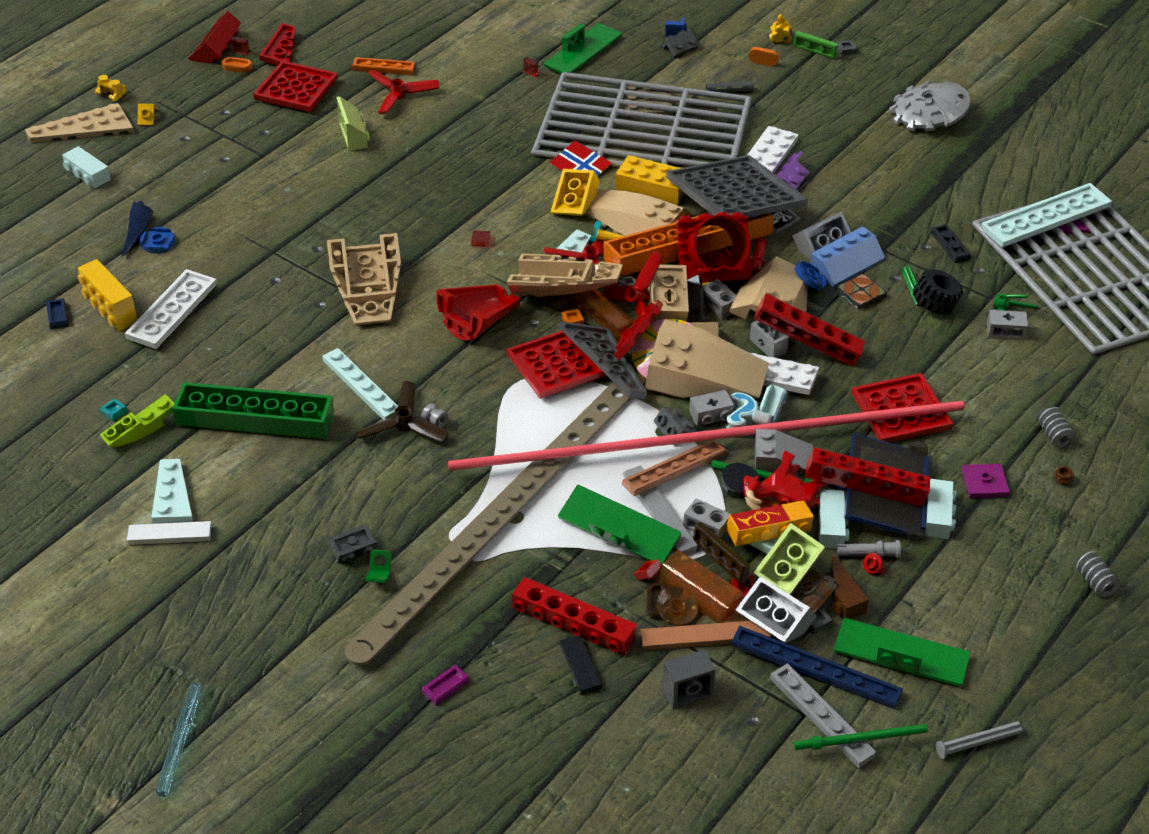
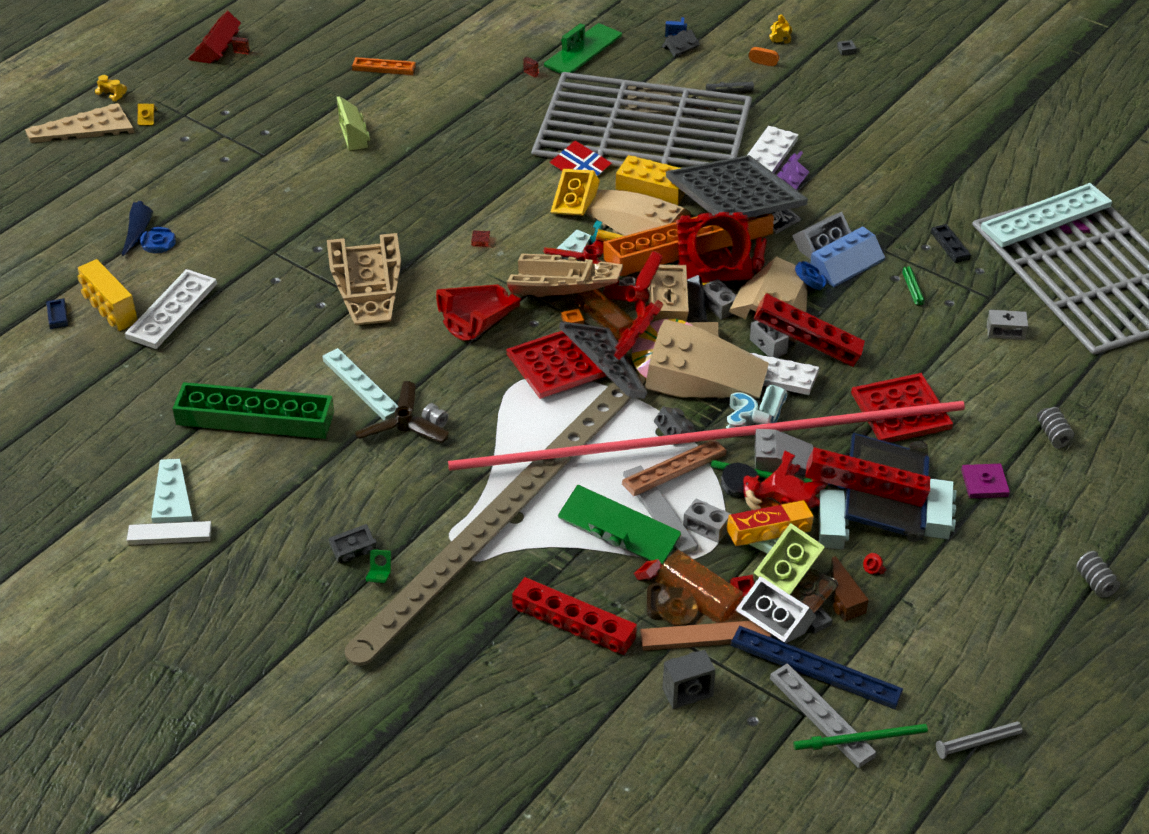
light aqua brick [62,146,111,188] -> none
lime slope [100,394,174,448] -> none
teal tile [100,398,128,421] -> none
clear light blue axle [155,681,203,797] -> none
orange tile [222,57,252,73] -> none
red plate [253,61,338,112] -> none
red wing [259,23,296,66] -> none
red piece [368,70,440,115] -> none
magenta tile [422,664,470,706] -> none
black tile [560,635,601,695] -> none
light grey brick [689,390,734,427] -> none
dark brown tile [693,522,750,584] -> none
bright green tile [793,31,838,59] -> none
green bracket [834,618,970,687] -> none
tile [836,273,887,310] -> none
light grey pin [837,540,901,559] -> none
light grey piece [890,81,970,131] -> none
black tyre [913,269,963,315] -> none
green plant [993,293,1038,311] -> none
reddish brown plate [1054,466,1074,485] -> none

